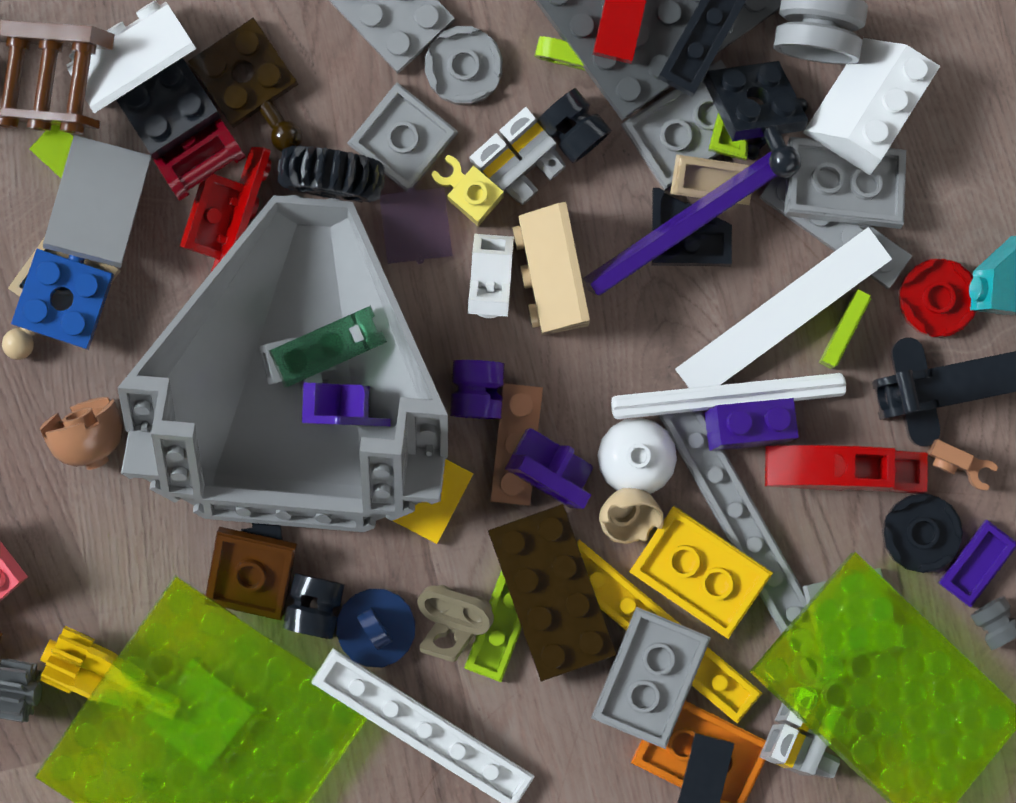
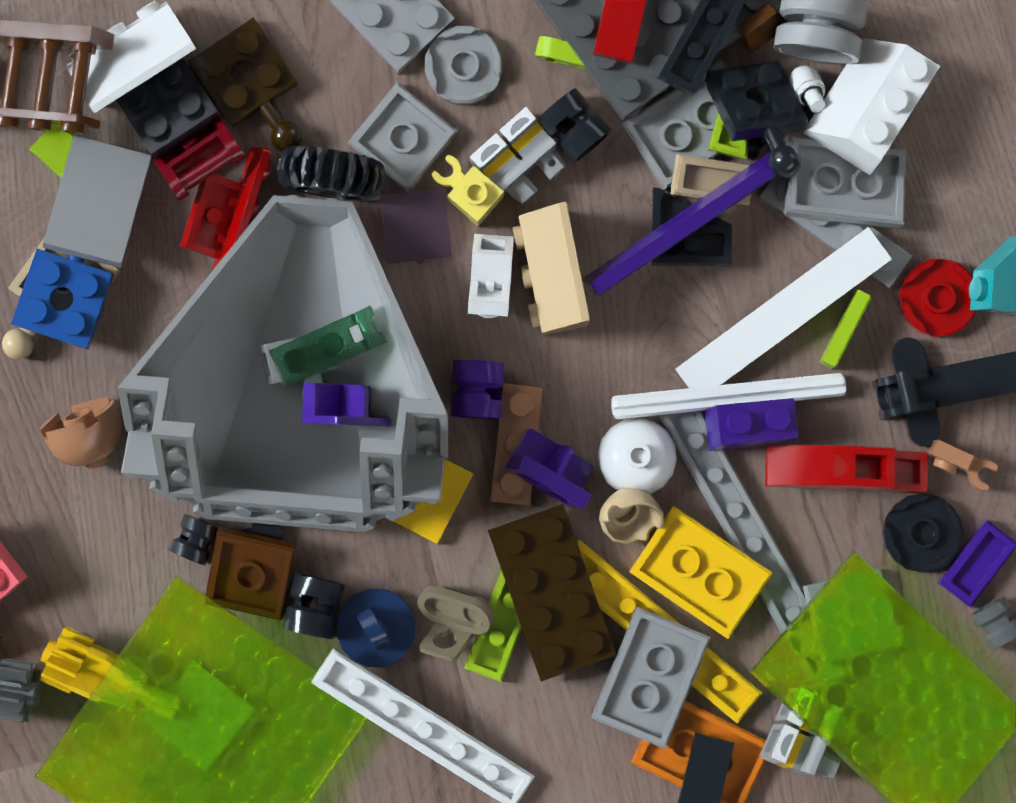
none -> black wheel [169,514,218,566]
none -> reddish brown tile [737,3,781,54]
none -> white cylinder [789,65,826,113]

